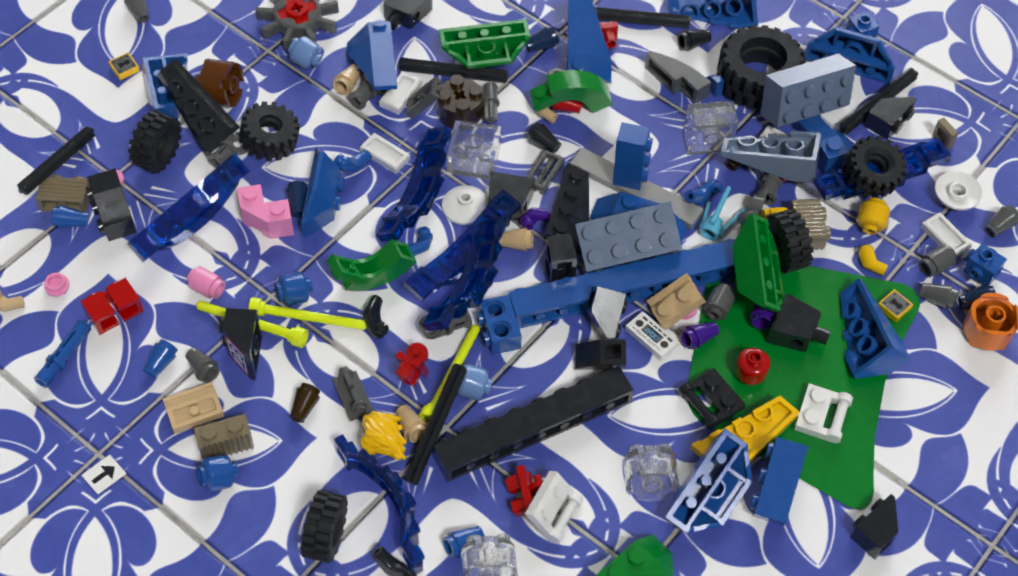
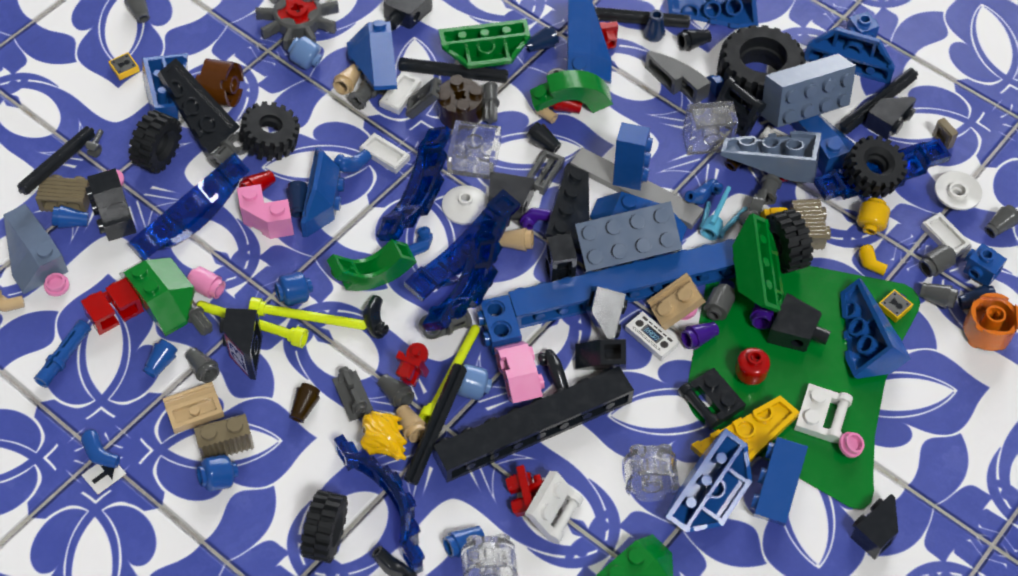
none -> sand blue wedge [3,204,68,294]
none -> blue arm [81,429,120,469]
none -> dark grey hand [86,129,104,158]
none -> green wedge [119,257,195,336]
none -> dark grey axle [188,300,213,336]
none -> red cone [239,170,276,192]
none -> dark grey cone [377,374,414,407]
none -> bright pink brick [494,341,545,403]
none -> black arm [538,349,569,390]
none -> dark blue cone [644,10,665,42]
none -> black plate [711,77,766,136]
none -> bright pink plate [839,432,865,458]

